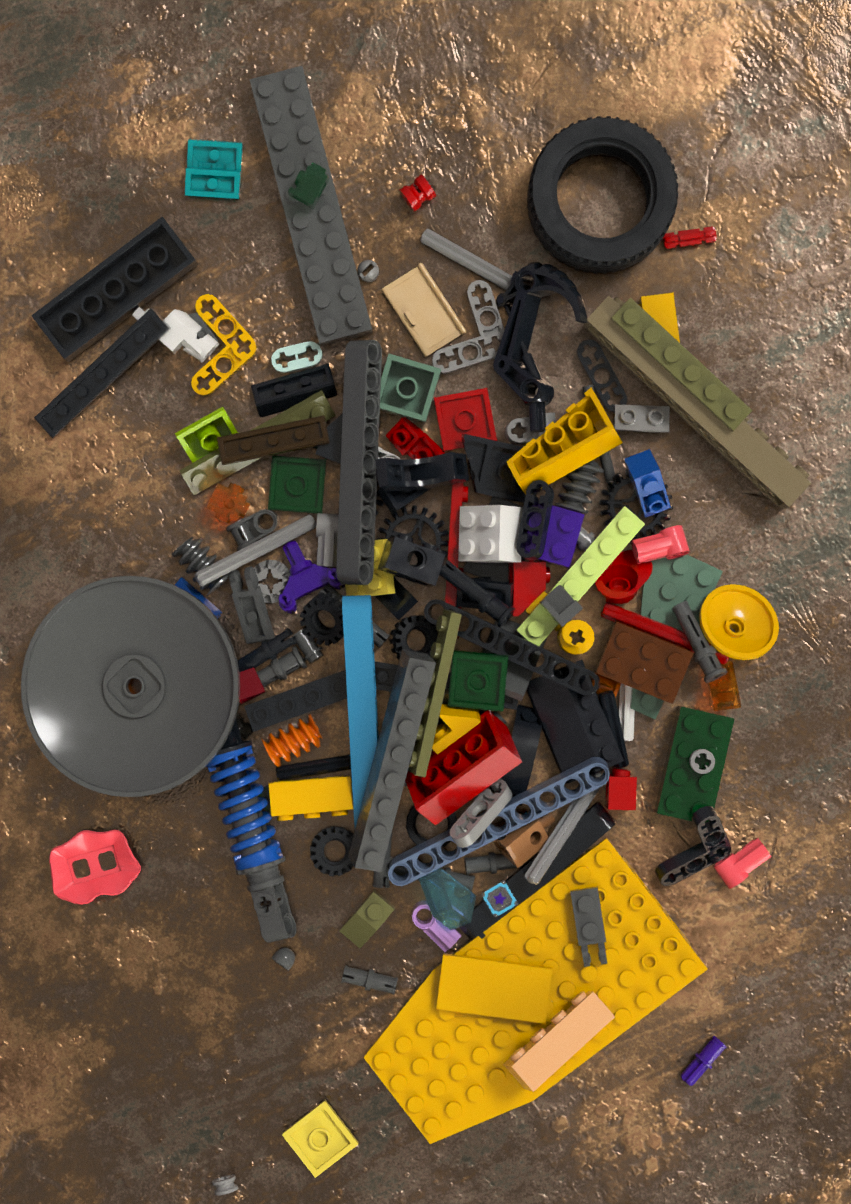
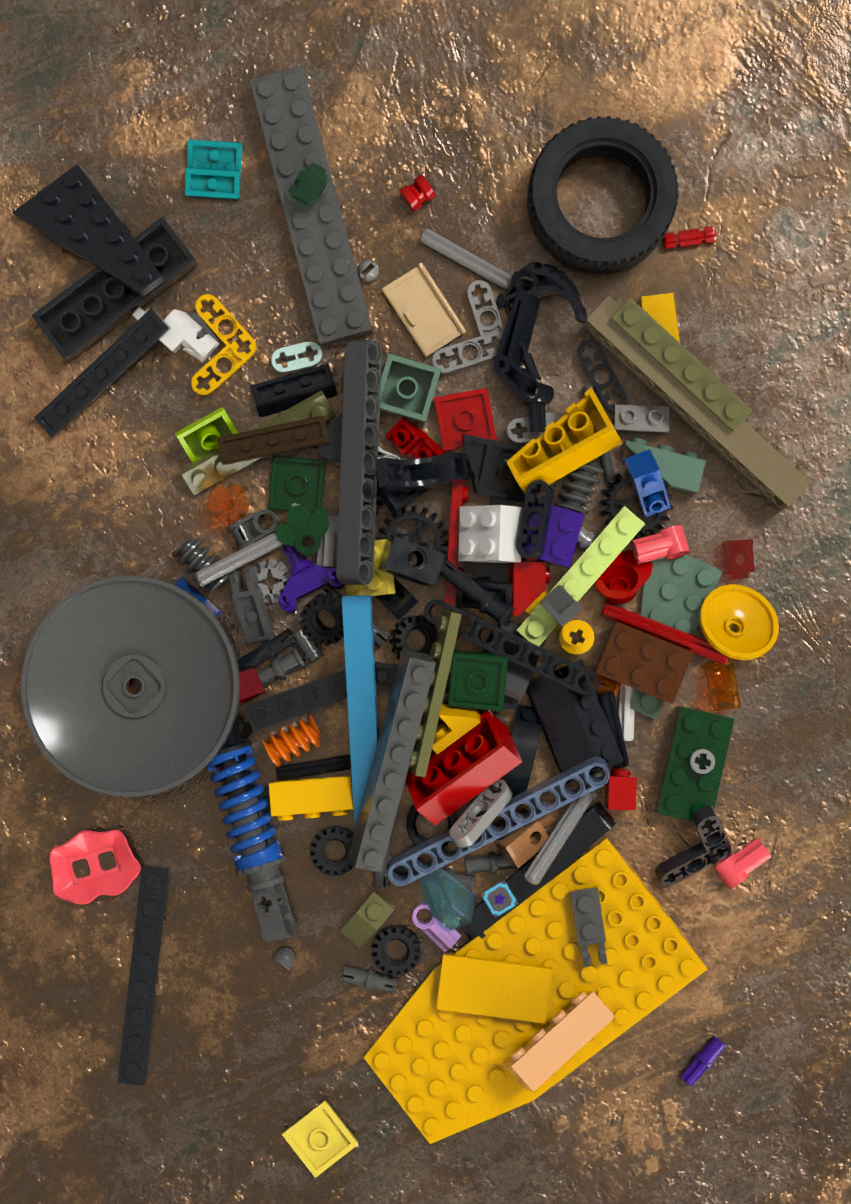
light grey bush [212,1174,239,1196] -> none
dark grey pin [672,601,728,683] -> none
none -> black wing [12,164,165,297]
none -> black plate [117,865,170,1086]
none -> dark green plate [275,503,329,556]
none -> black tyre [371,925,421,977]
none -> sand green slope [624,437,706,494]
none -> clear red brick [723,539,755,579]

